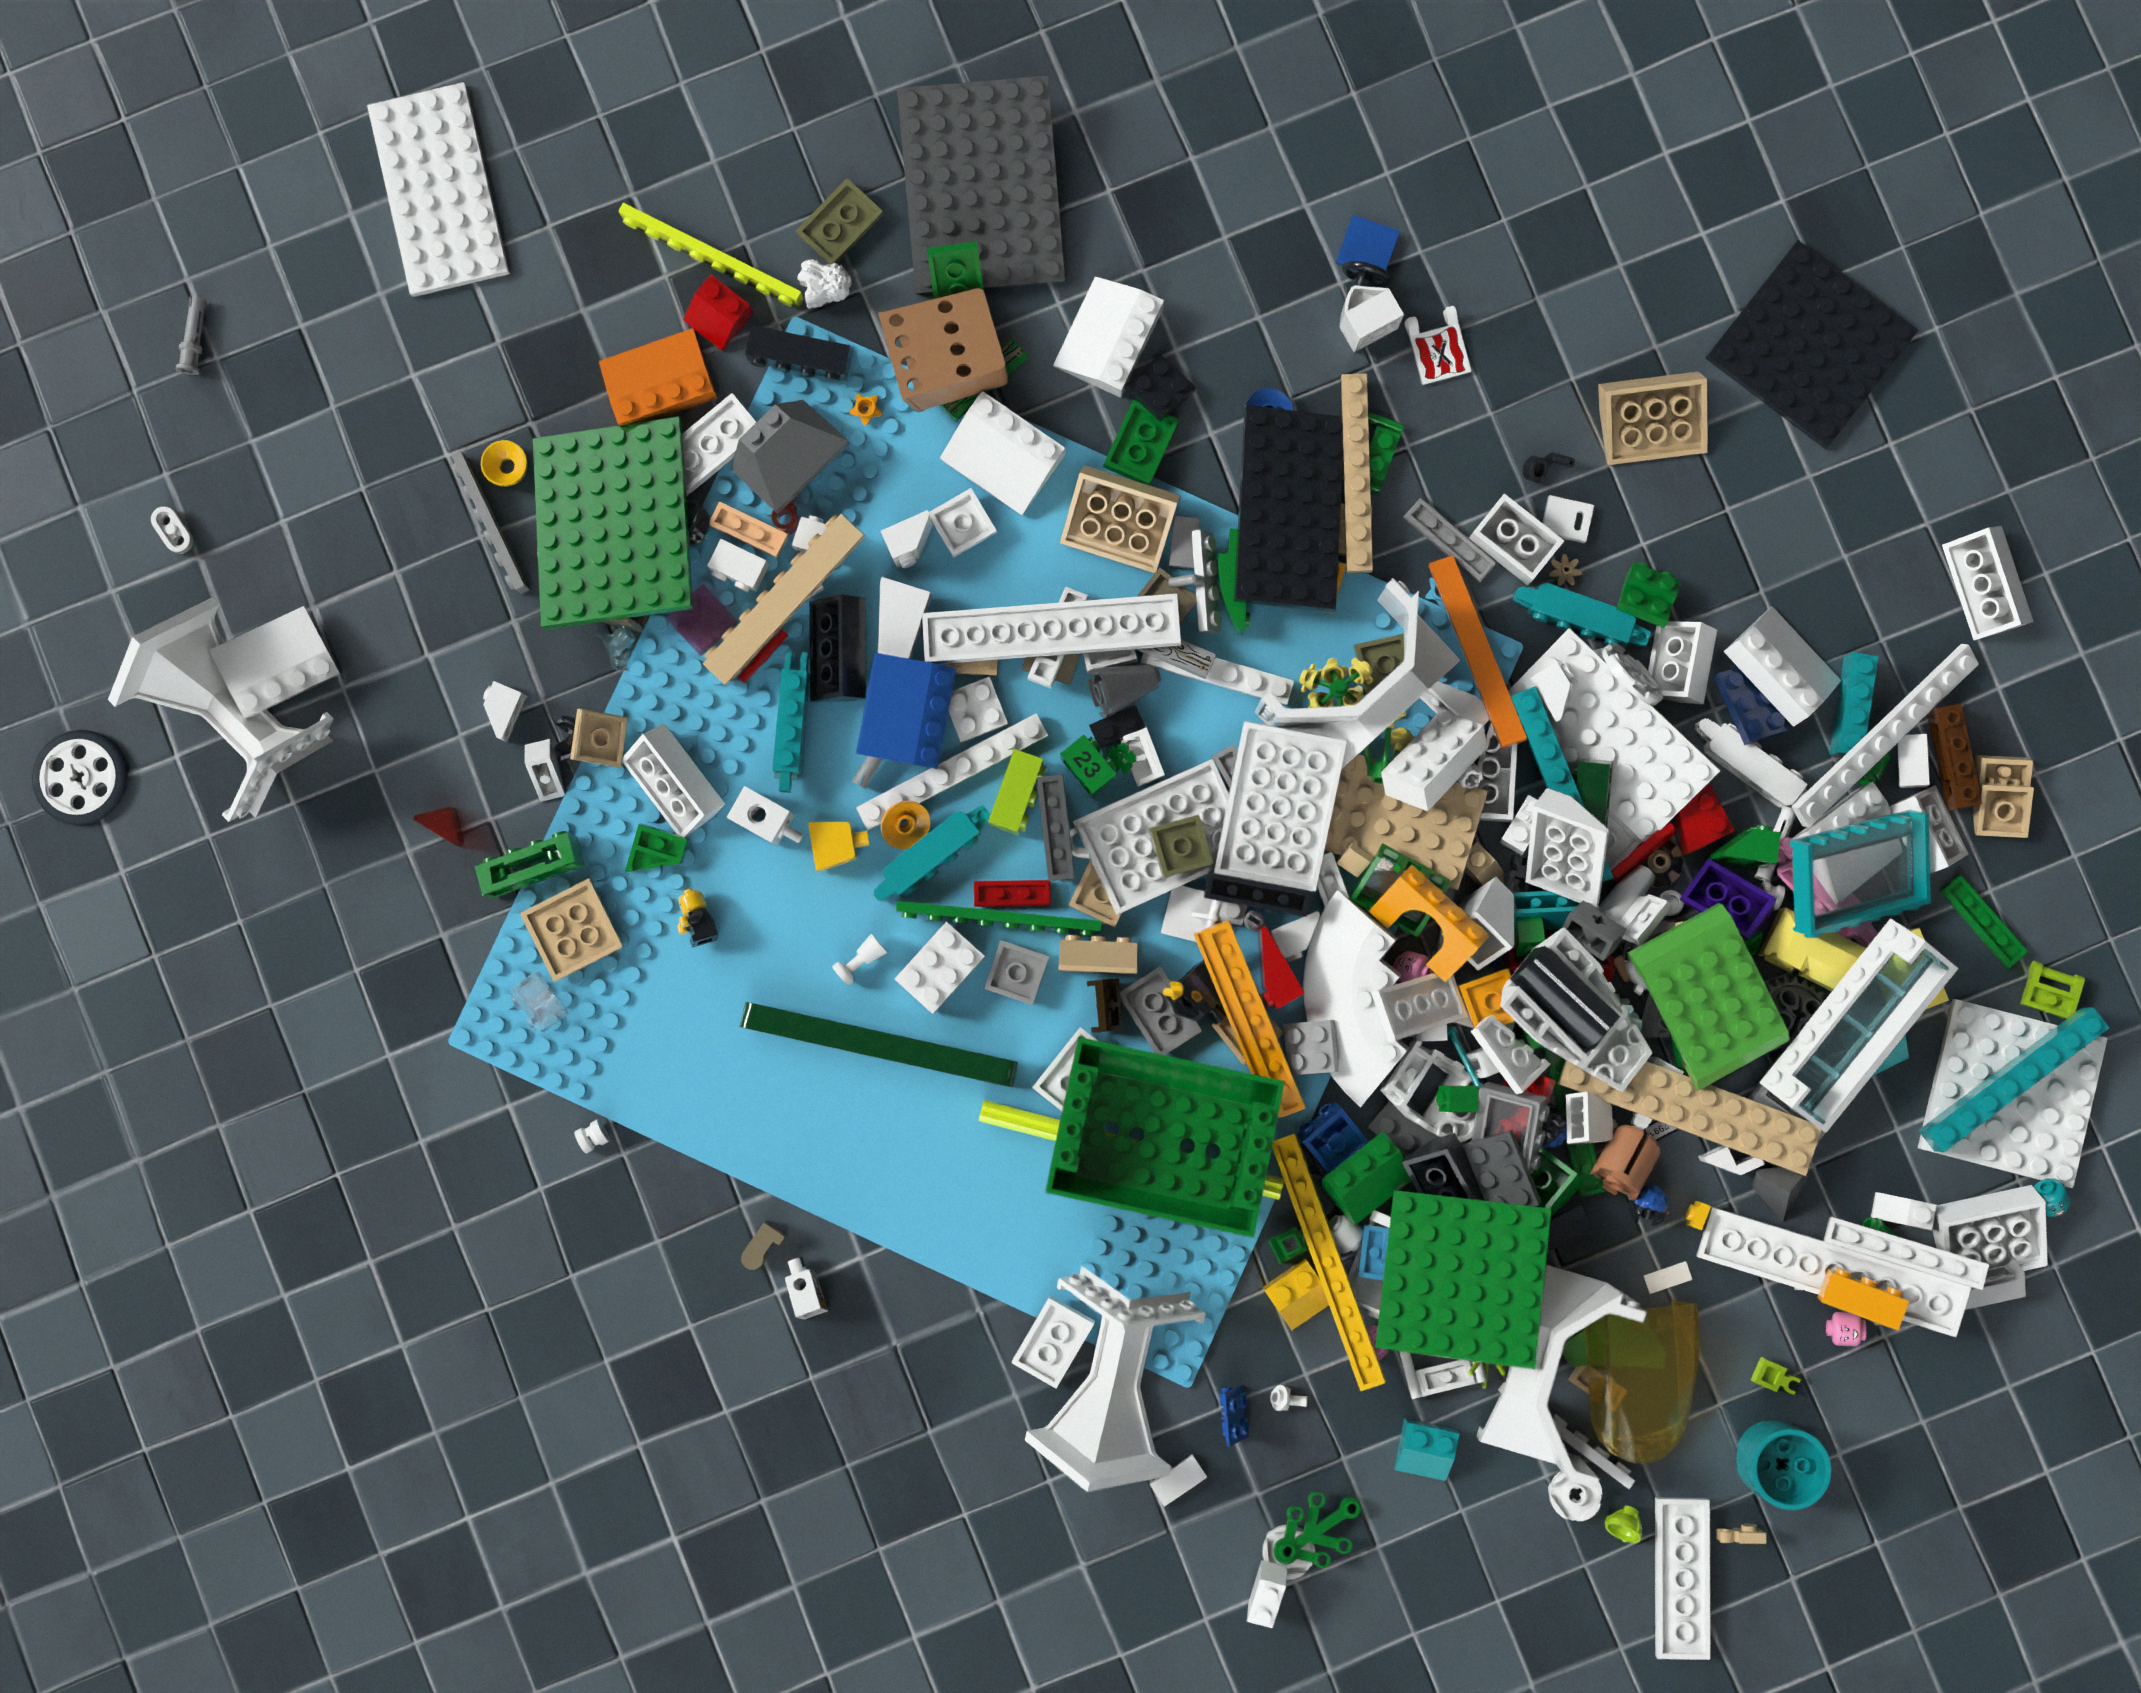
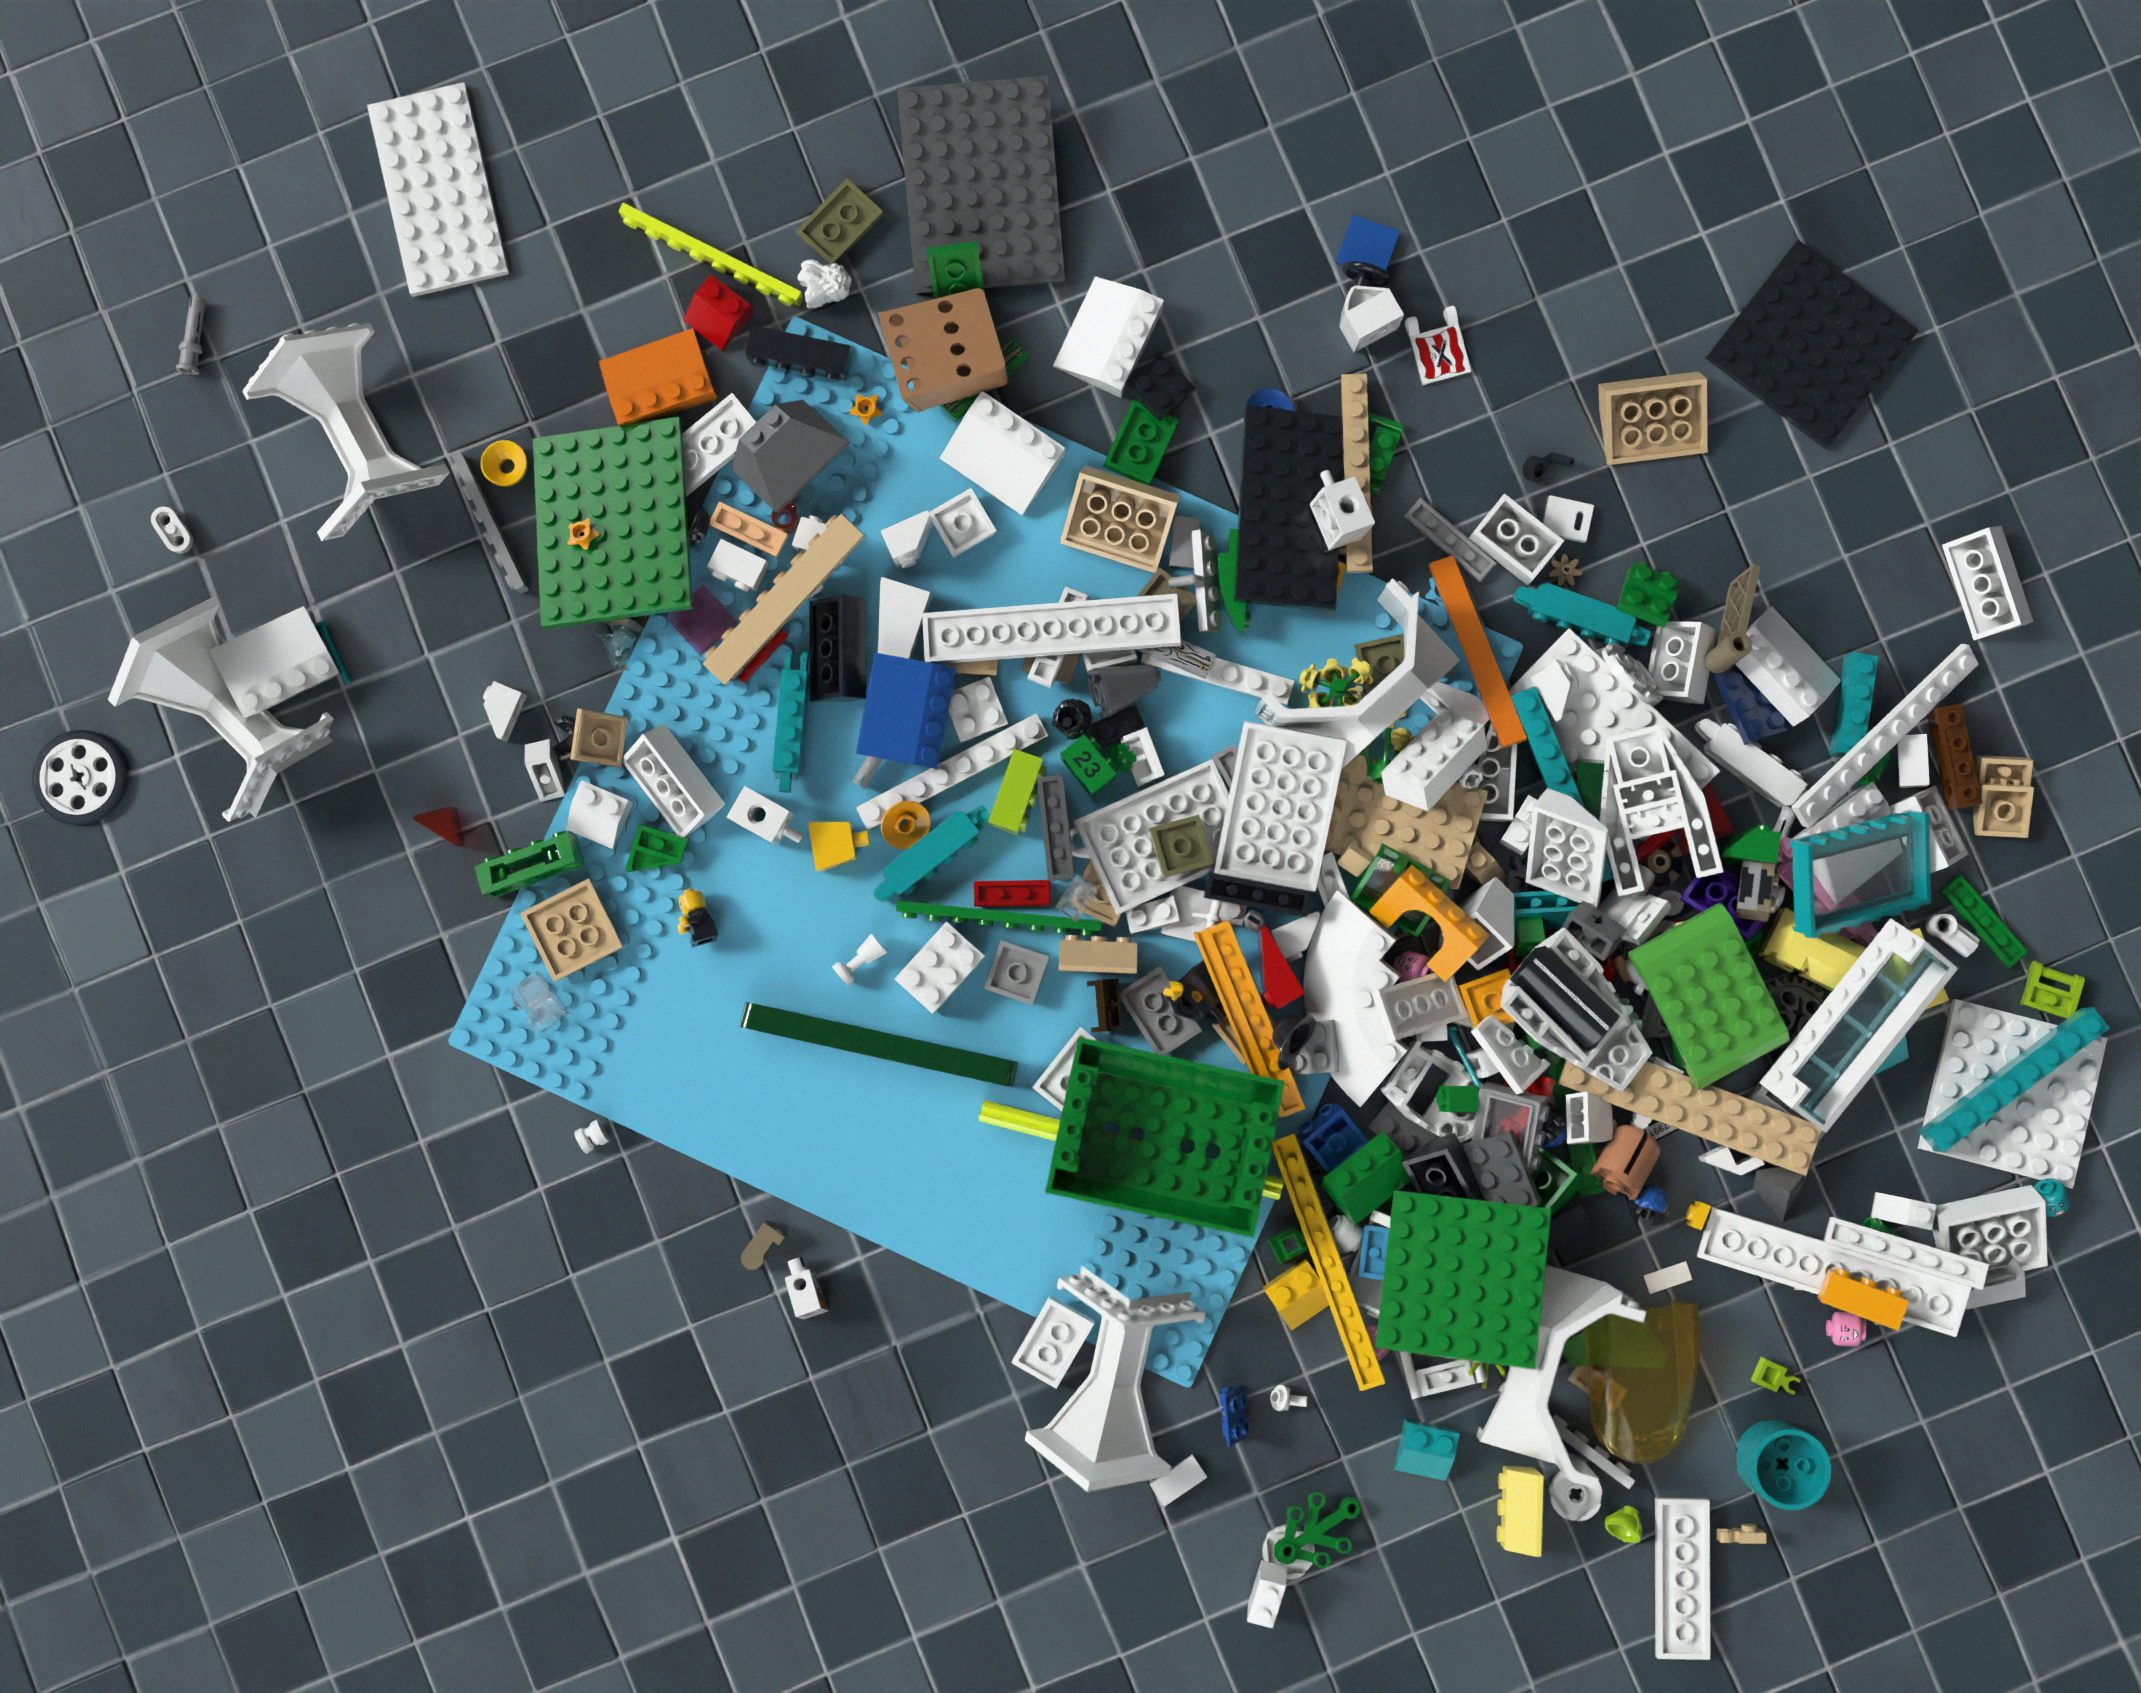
none -> white panel [242,323,450,541]
none -> teal piece [315,620,352,685]
none -> white slope [566,780,634,850]
none -> light orange plate [568,518,599,550]
none -> black piece [1052,698,1093,740]
none -> clear slope [1056,874,1099,922]
none -> white plate [1125,896,1182,935]
none -> black piece [1272,1014,1316,1070]
none -> white piece [1310,470,1375,550]
none -> light yellow slope [1497,1466,1543,1557]
none -> white wedge [1600,725,1723,896]
none -> dark tan piece [1705,564,1760,674]
none -> brick [1735,860,1779,922]
none -> white piece [1925,914,1980,957]

